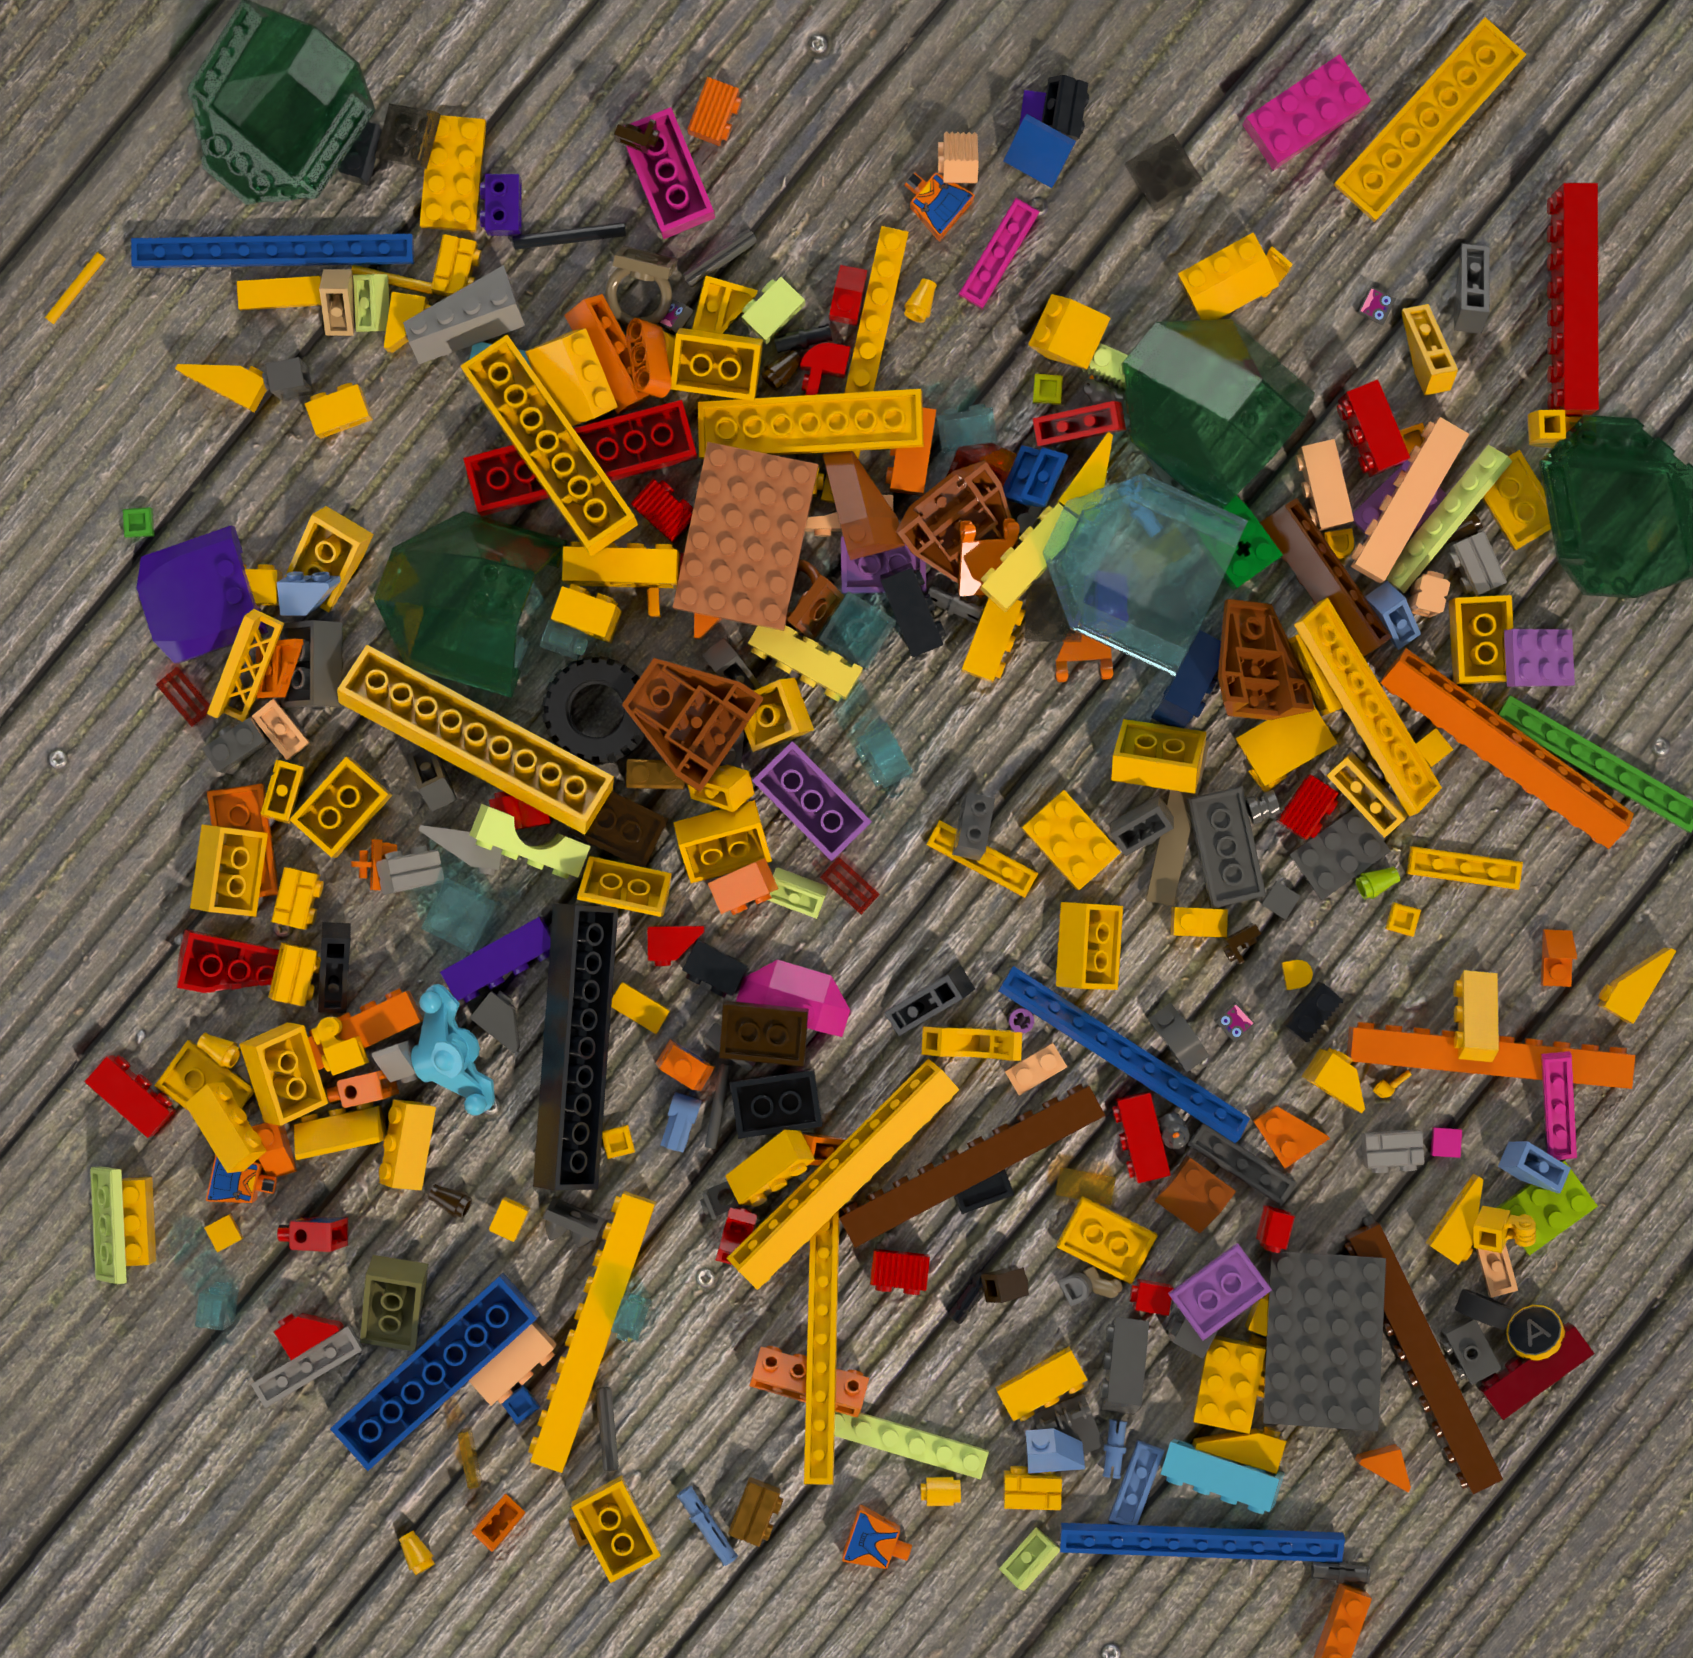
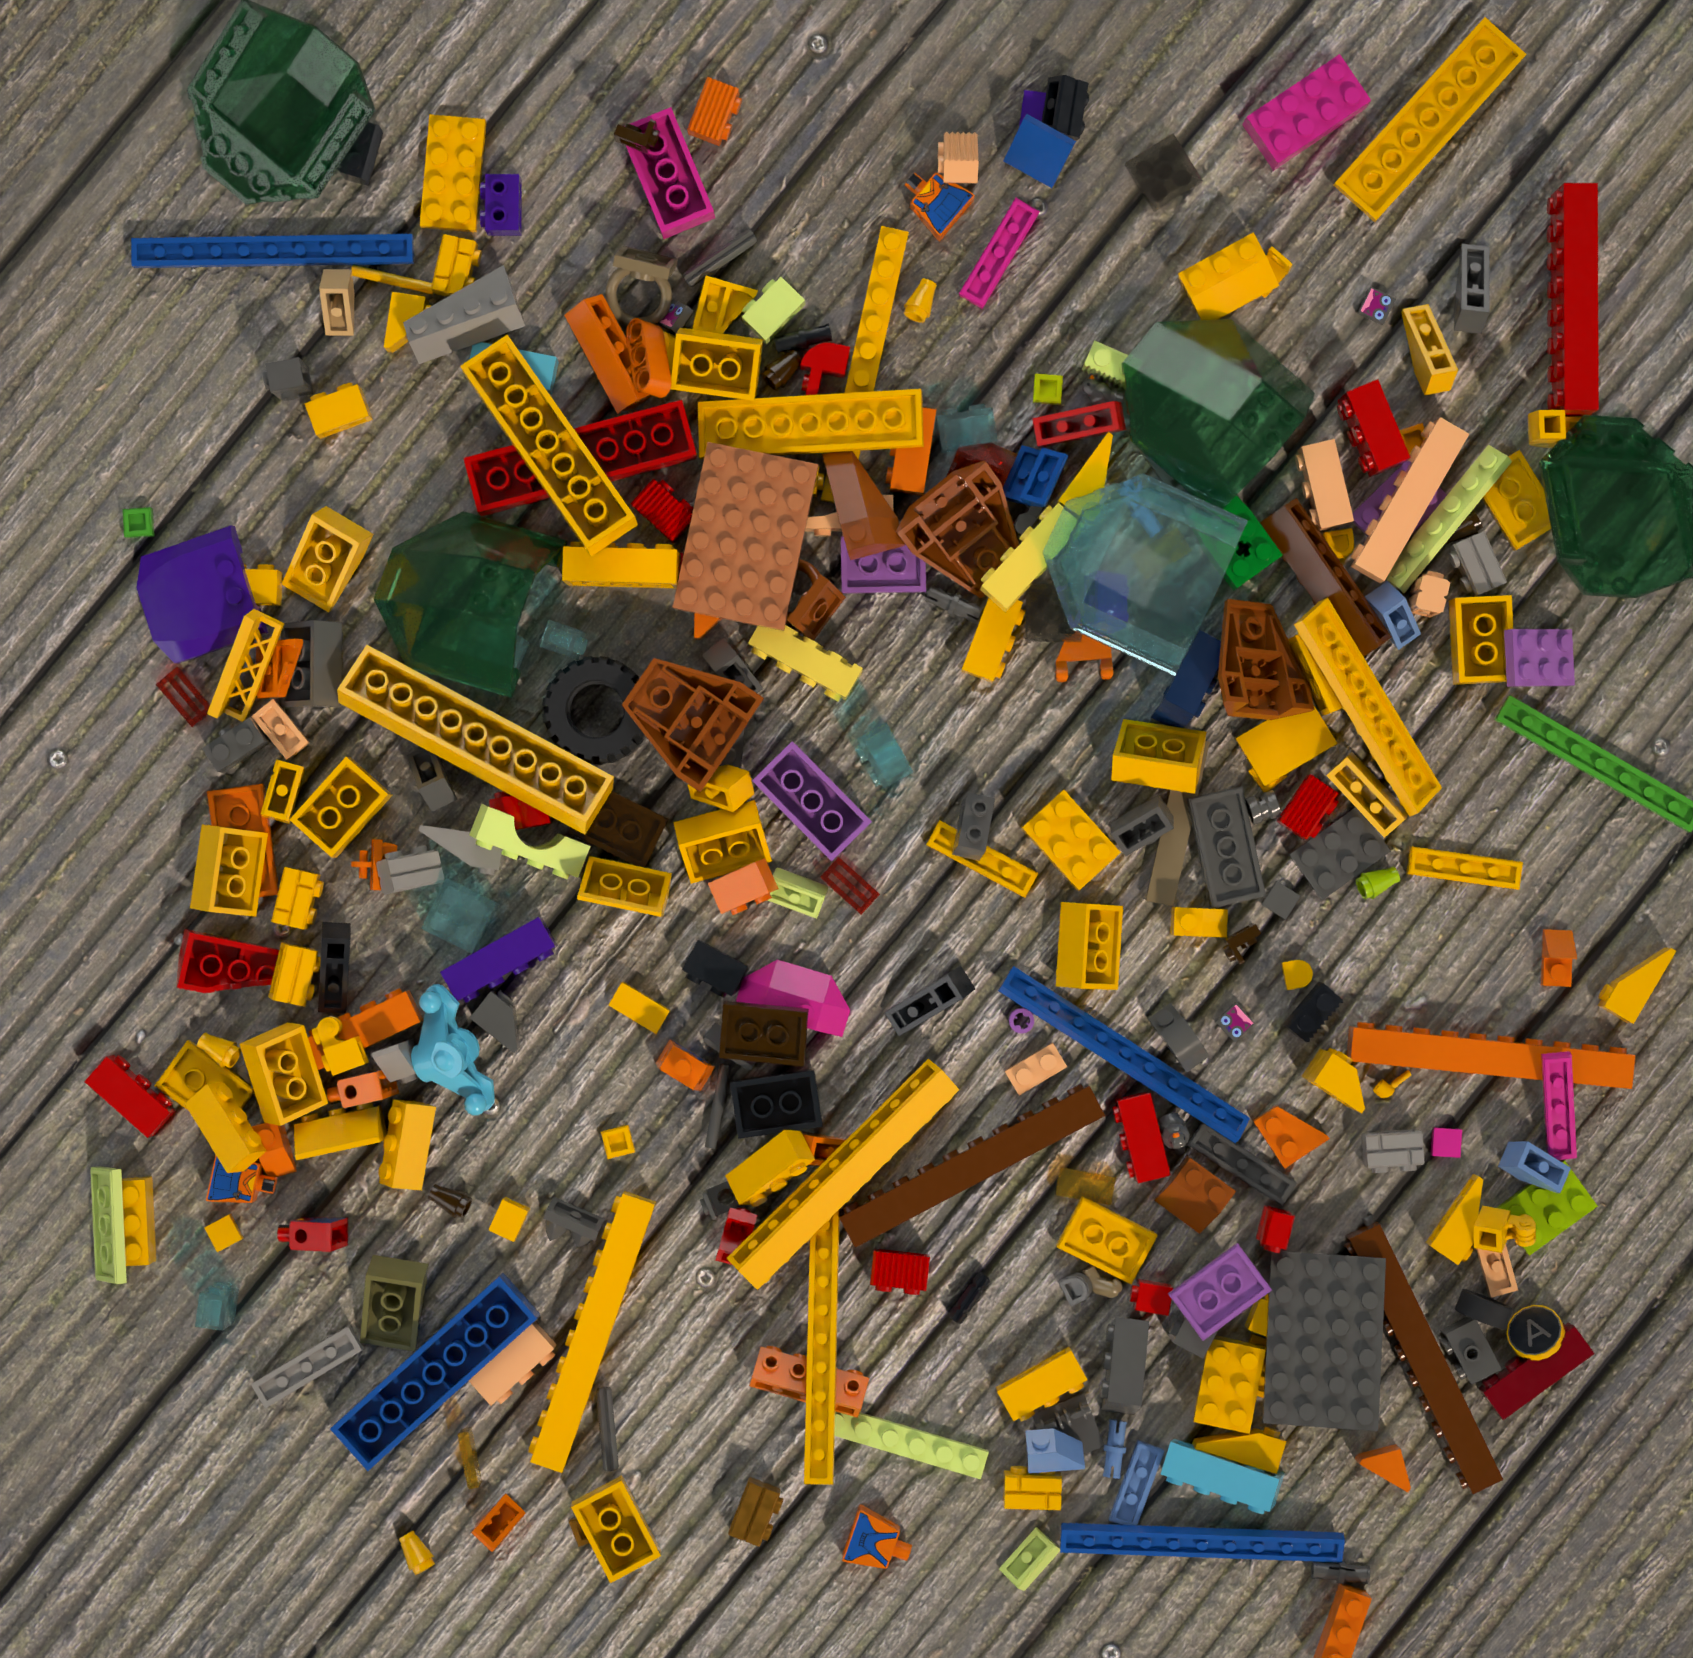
yellow bar [45,252,106,324] -> none
yellow slope [175,364,267,413] -> none
yellow tile [237,276,322,311] -> none
red slope [274,1313,344,1360] -> none
medium blue slope [277,571,341,616] -> none
yellowish green slope [353,274,390,332] -> none
clear smoke plate [375,103,441,169] -> none
blue tile [502,1384,541,1425] -> none
black piece [513,222,626,250] -> none
yellow slope [525,328,618,426] -> none
black brick [533,903,618,1191] -> none
yellow brick [551,584,622,644] -> none
clear light blue brick [611,1291,652,1342] -> none
pearl gold brick [626,759,685,790] -> none
light orange tile [647,587,661,618] -> none
red slope [647,926,705,966] -> none
medium blue piece [661,1092,702,1152] -> none
medium blue pin [676,1486,738,1566] -> none
yellow slope [744,678,814,752] -> none
clear light blue brick [819,591,897,671] -> none
red slope [829,265,868,326] -> none
black brick [880,563,946,658] -> none
yellow brick [920,1477,961,1506] -> none
yellow arch [921,1026,1022,1061] -> none
black tile [955,1169,1014,1214] -> none
orange flag [958,518,1019,596] -> none
dark brown brick [981,1267,1029,1303] -> none
yellow slope [1028,294,1111,369] -> none
orange brick [1380,648,1634,849] -> none
yellow tile [1385,902,1421,937] -> none
yellow tile [1416,728,1454,767] -> none
yellow brick [1453,970,1499,1062] -> none

